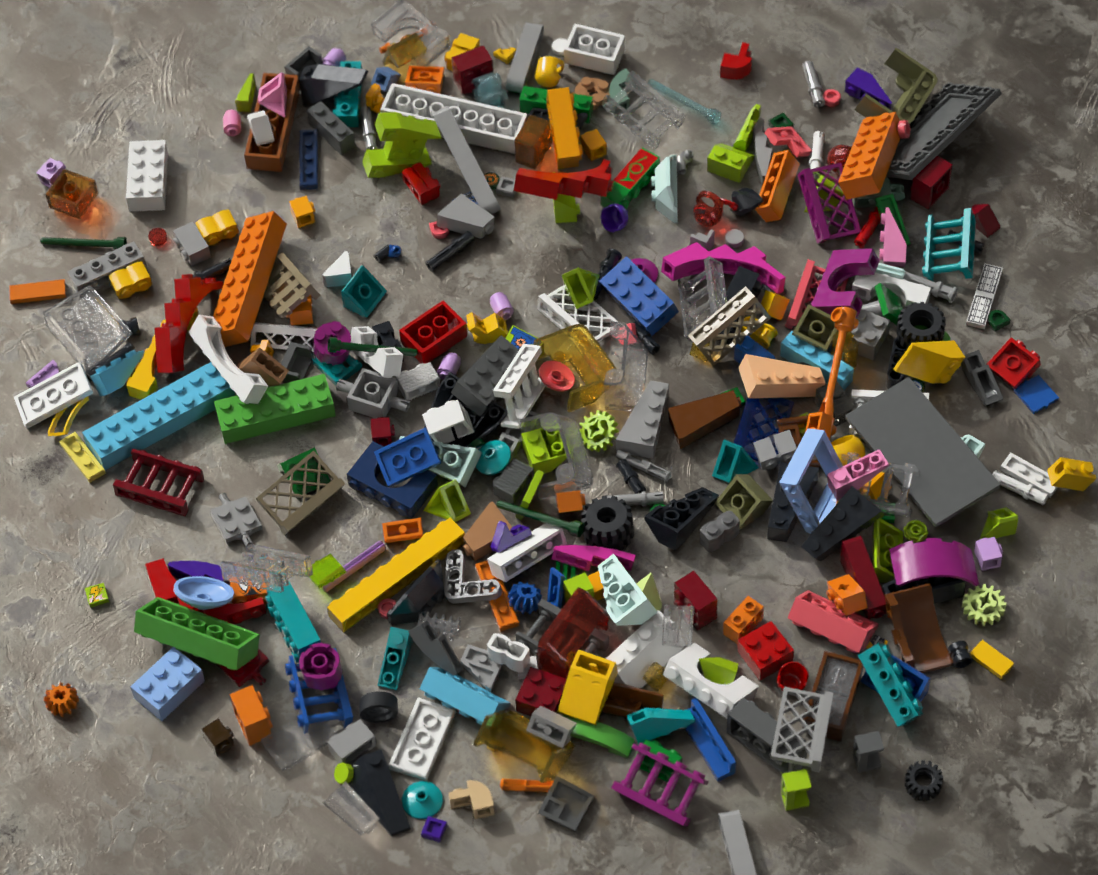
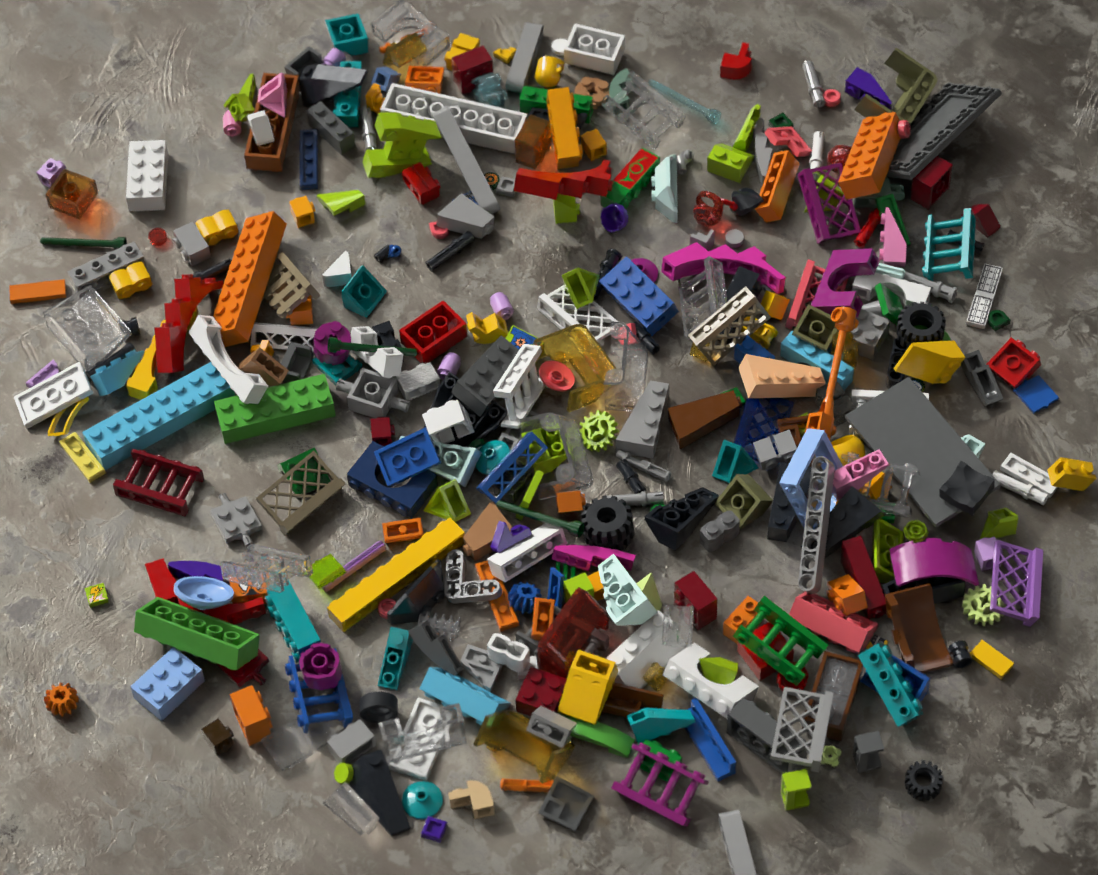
none -> lime brick [224,93,255,122]
none -> lime slope [316,190,365,216]
none -> teal slope [325,13,368,56]
none -> clear arch [379,703,467,763]
none -> blue fence [476,431,548,504]
none -> orange brick [531,597,555,641]
none -> green fence [733,596,828,686]
none -> light grey beam [798,456,835,595]
none -> yellowish green plate [821,746,841,767]
none -> black brick [939,461,995,516]
none -> medium lavender fence [990,540,1043,627]

